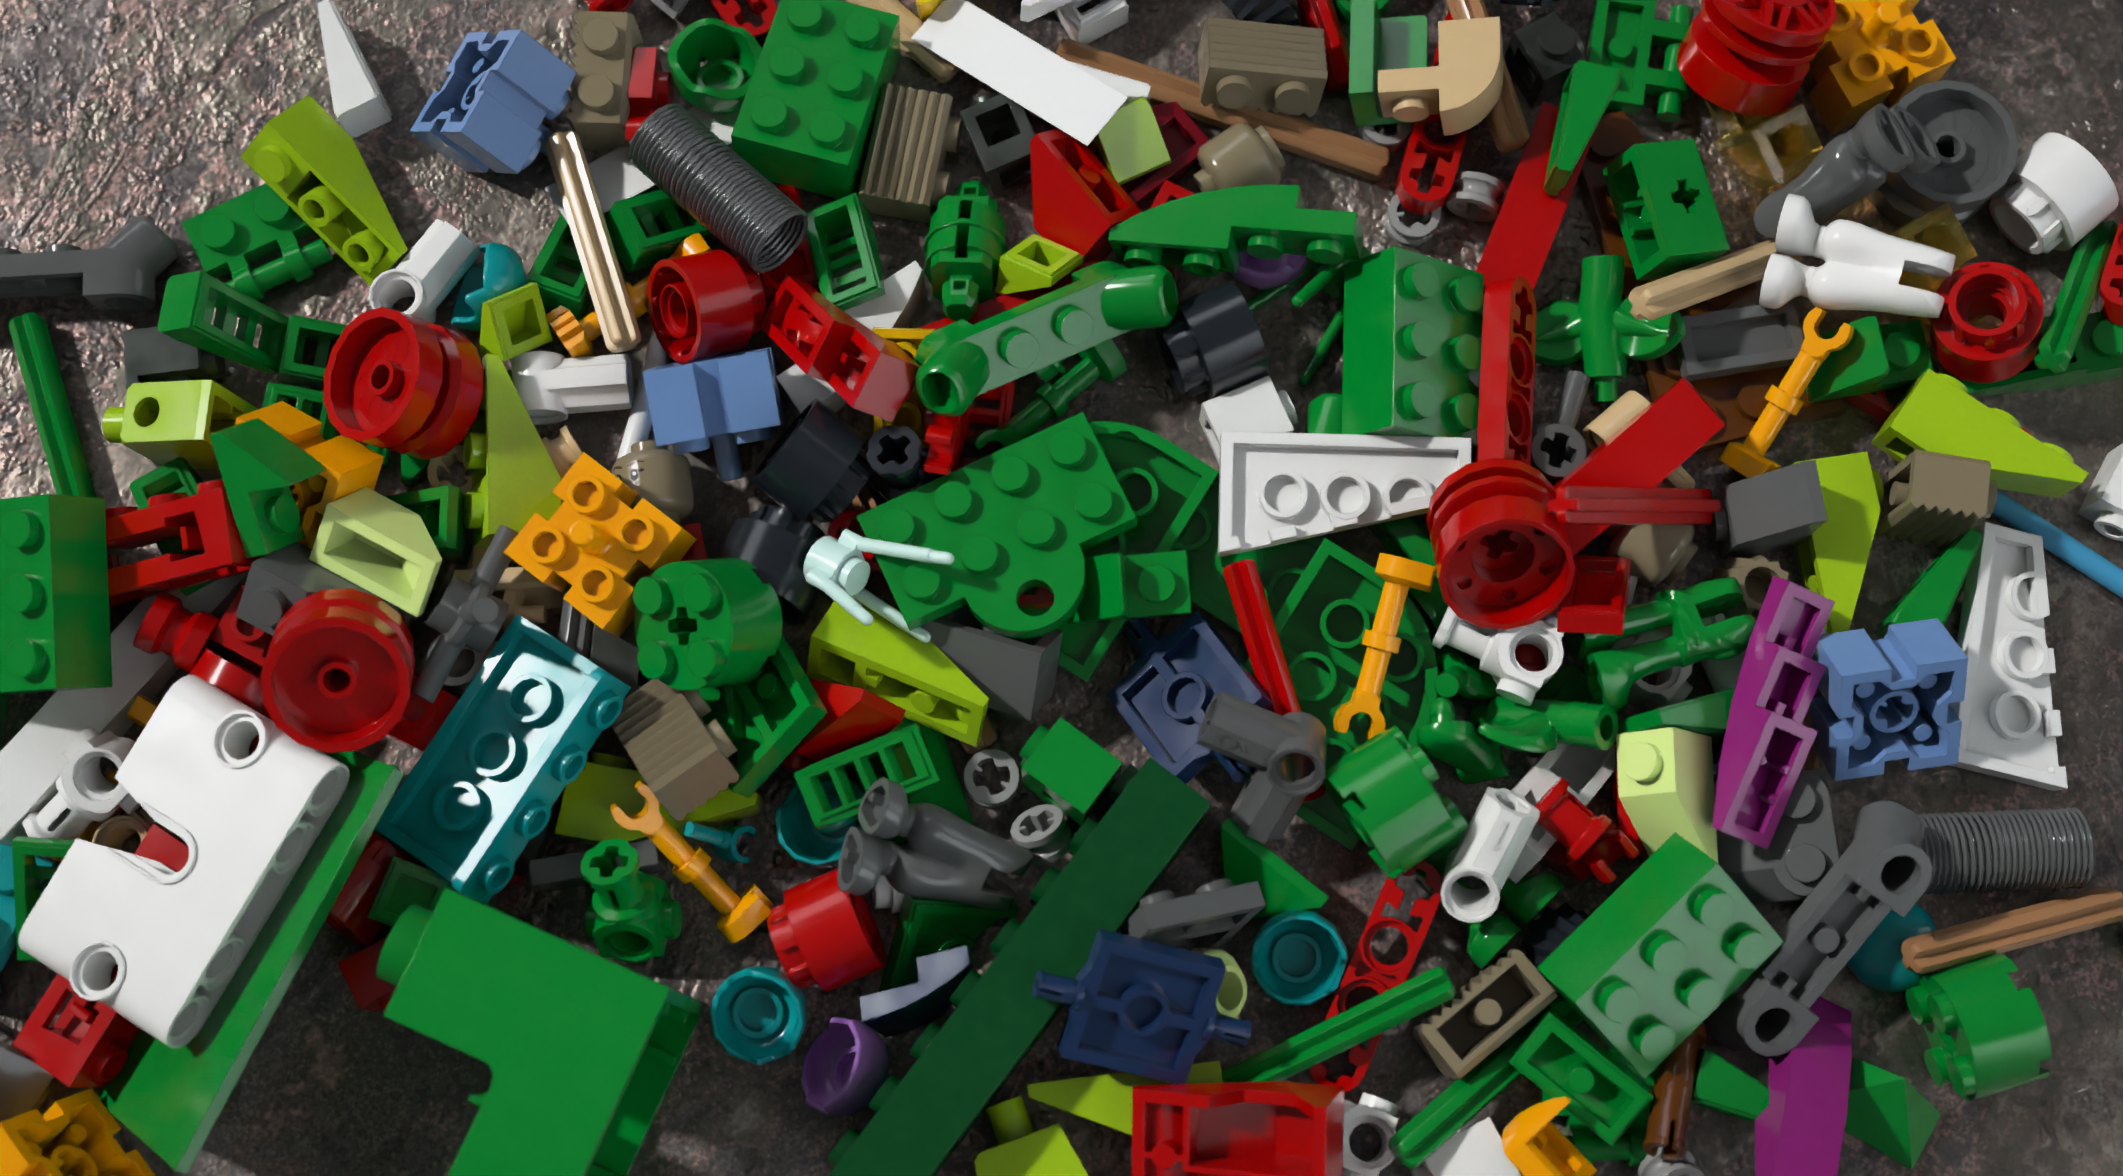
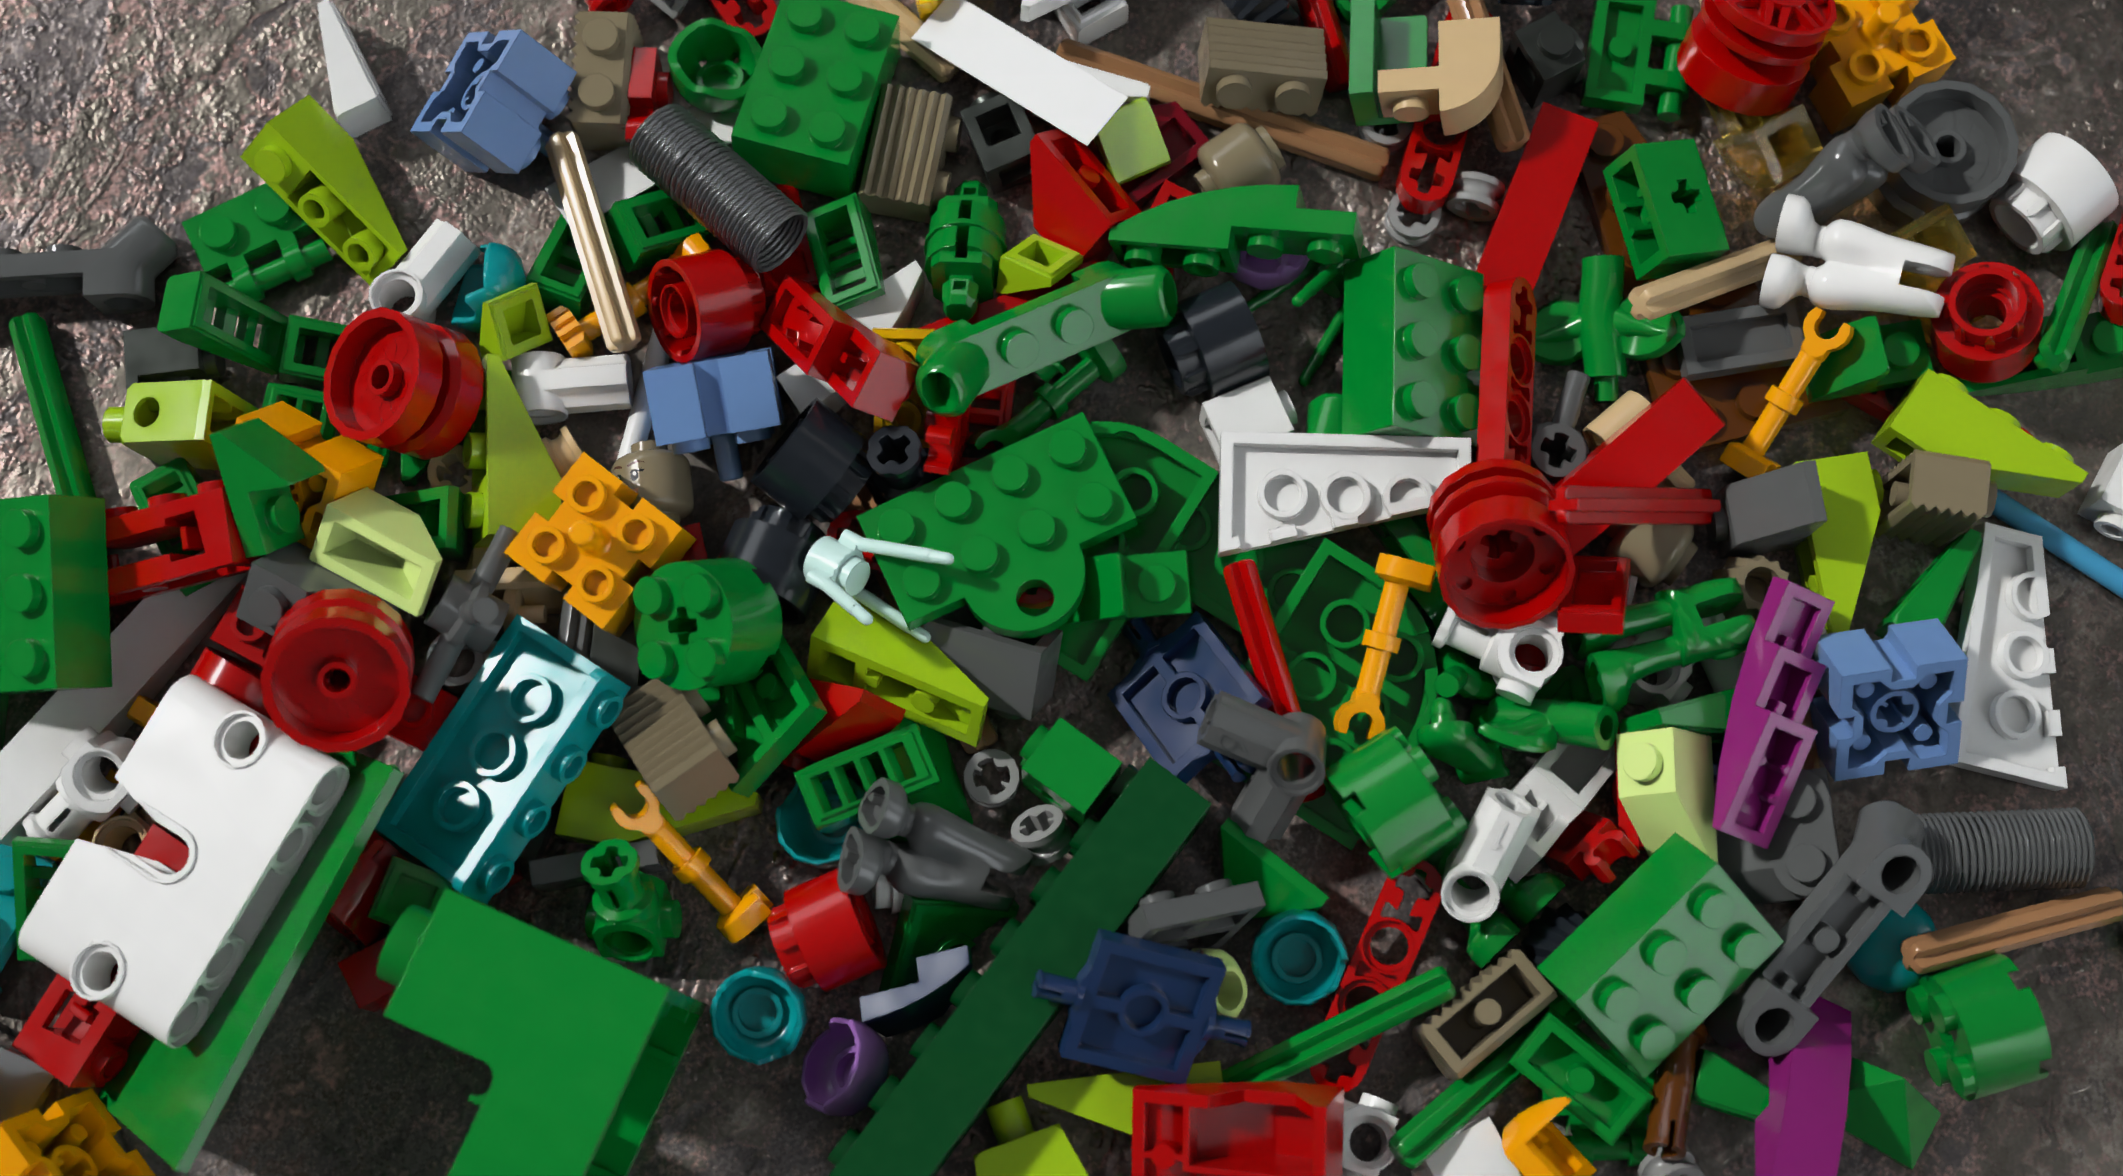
red wheel [133,590,222,673] -> none
teal hand [683,821,757,863] -> none
red bush [1534,777,1612,863] -> none
green slope [1543,60,1623,196] -> none

